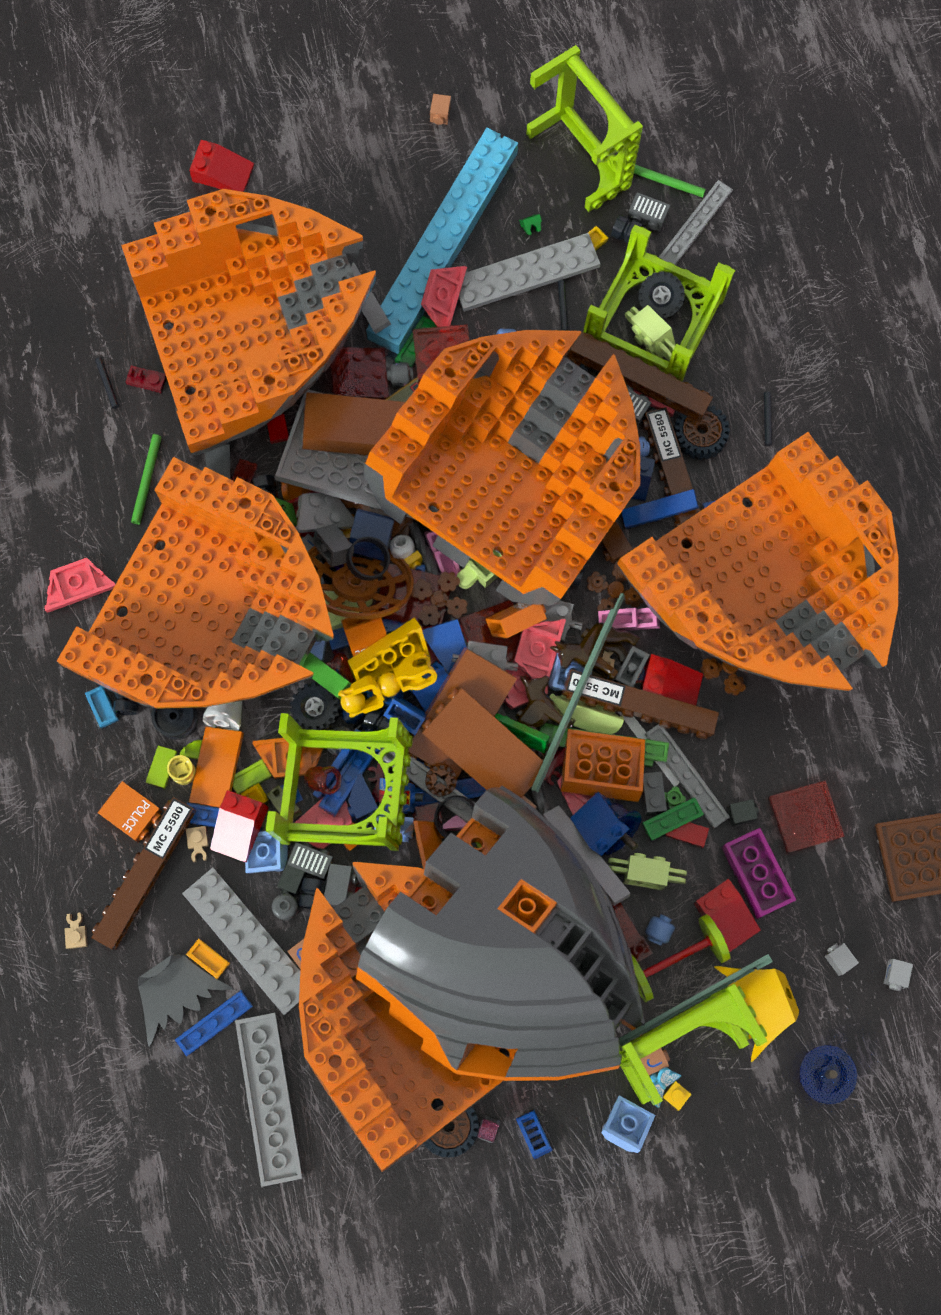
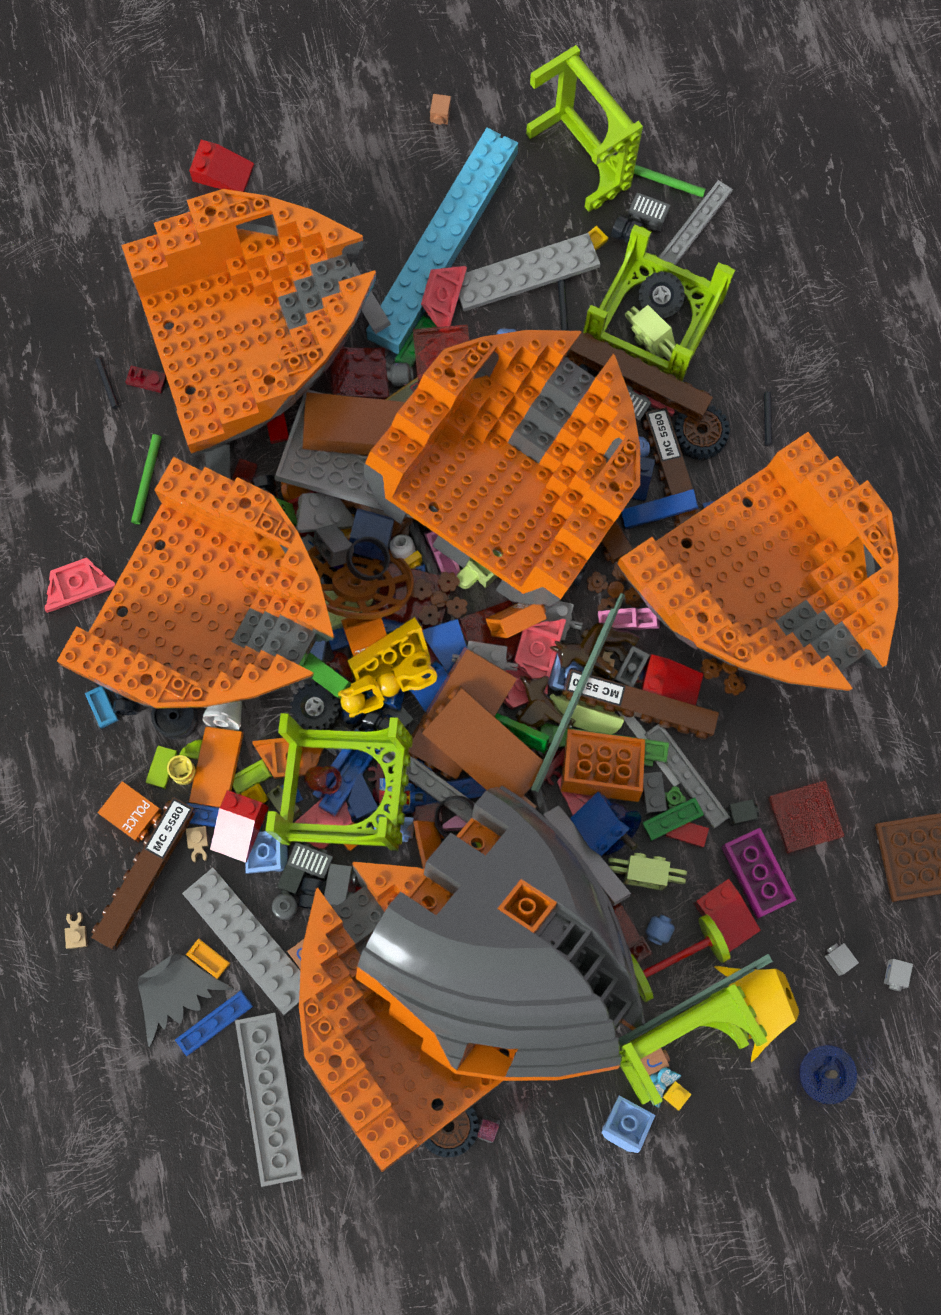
blue torso [383,698,426,735] -> none
reddish brown gear [425,765,457,796] -> none
blue slope [516,1110,552,1159] -> none
green tile [519,214,542,235] -> none

